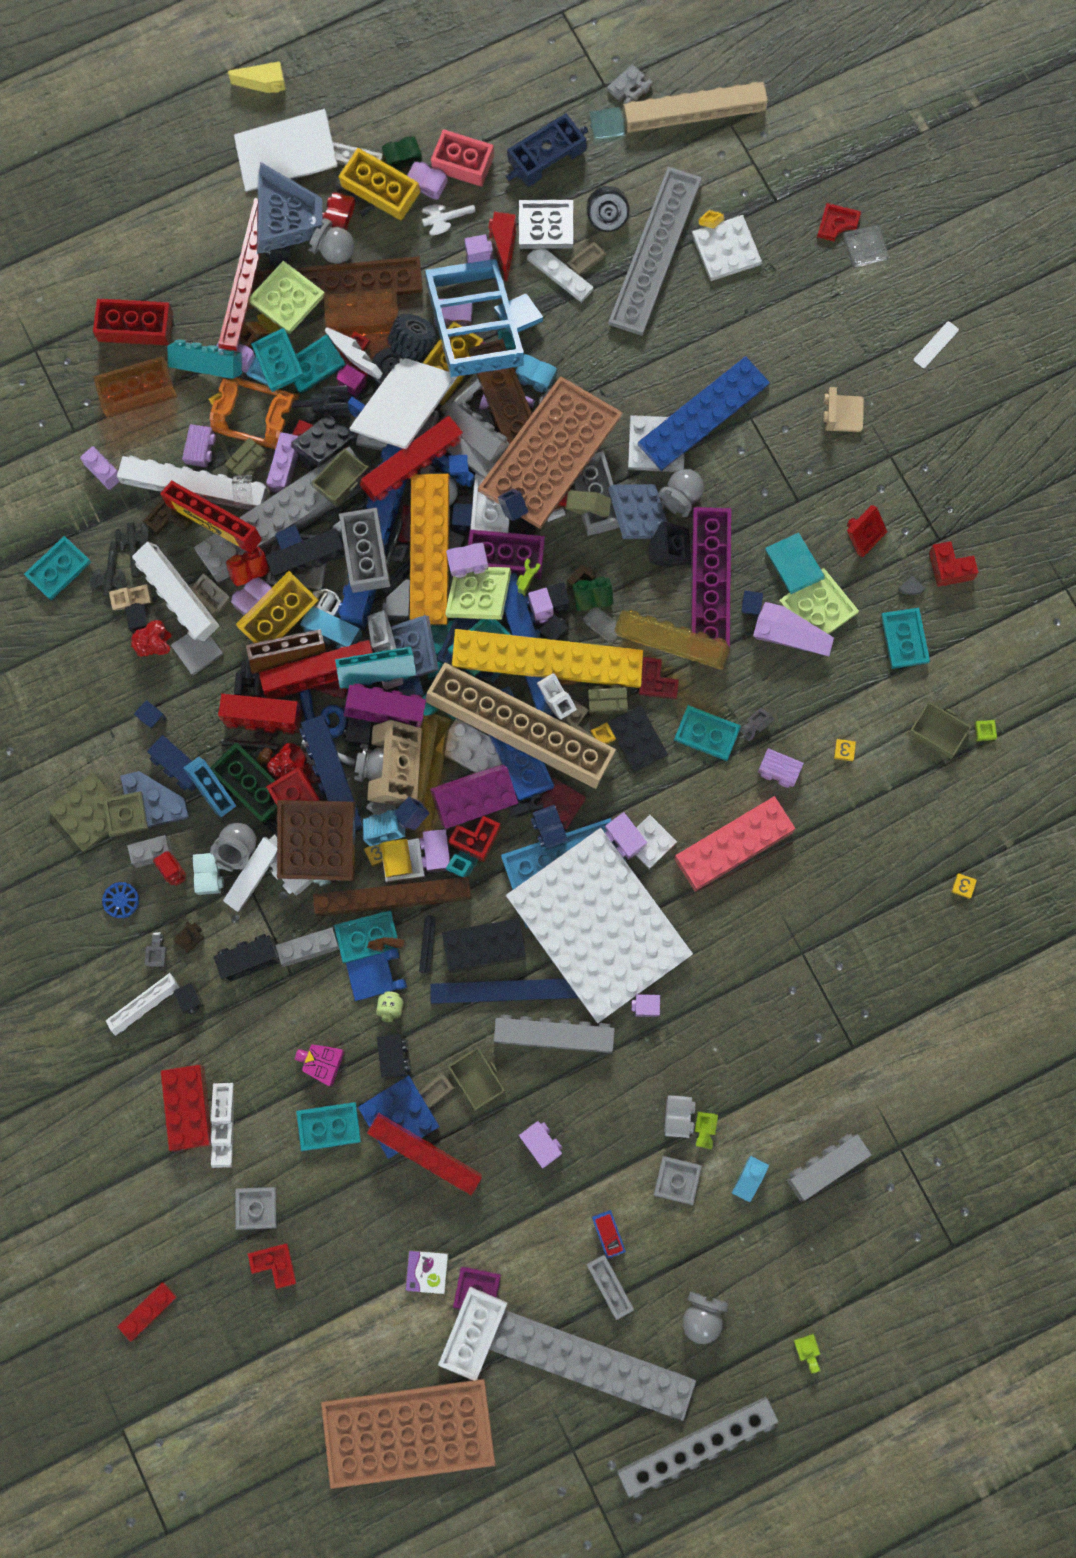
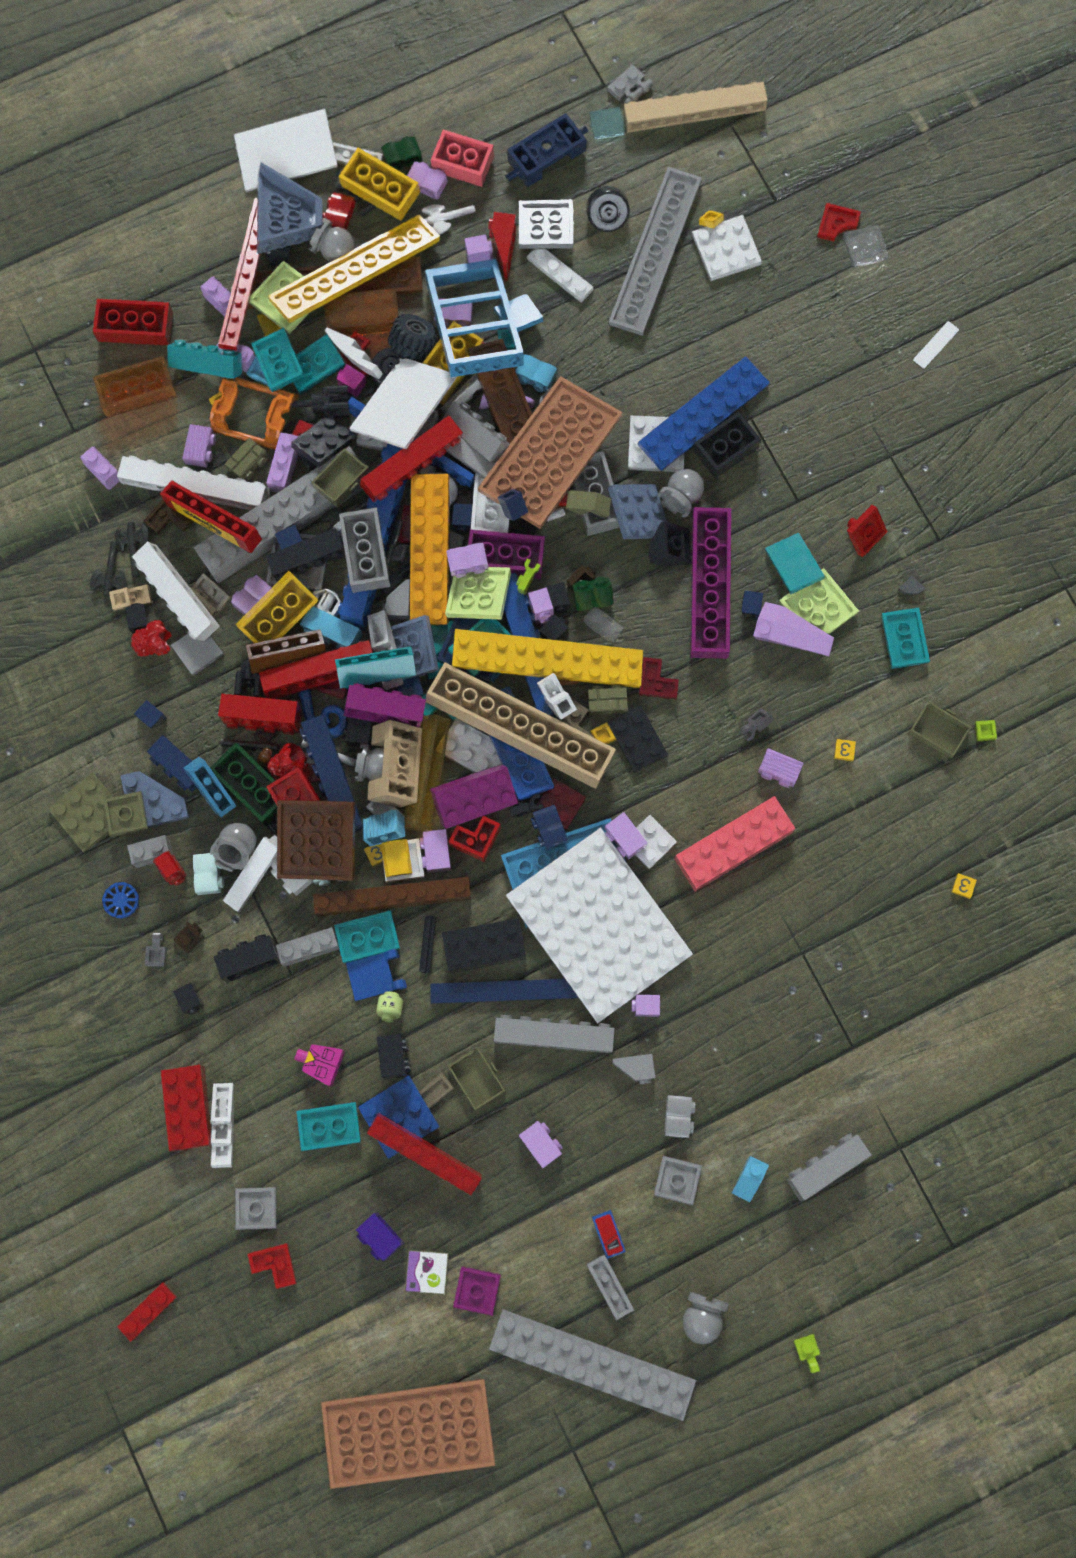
teal plate [24,536,91,600] -> none
white plate [106,973,180,1036] -> none
red brick [225,547,270,586] -> none
light yellow slope [228,61,286,93] -> none
clear bracket [232,475,253,506] -> none
reddish brown brick [240,322,269,349] -> none
reddish brown slope [367,937,406,952] -> none
dark blue brick [394,796,430,830] -> none
white plate [438,1287,507,1380] -> none
teal slope [446,851,478,878] -> none
blue tile [449,455,468,475] -> none
dark tan tile [567,241,606,276] -> none
clear yellow brick [614,610,730,670] -> none
light grey brick [617,1397,778,1498] -> none
teal tile [674,705,741,761] -> none
lime plate [695,1112,718,1149] -> none
tan bracket [823,387,864,432] -> none
red brick [929,541,979,587] -> none
none -> lavender brick [201,277,231,317]
none -> plate [269,215,440,324]
none -> dark purple brick [356,1213,404,1261]
none -> light grey slope [612,1054,655,1085]
none -> black brick [693,412,761,479]

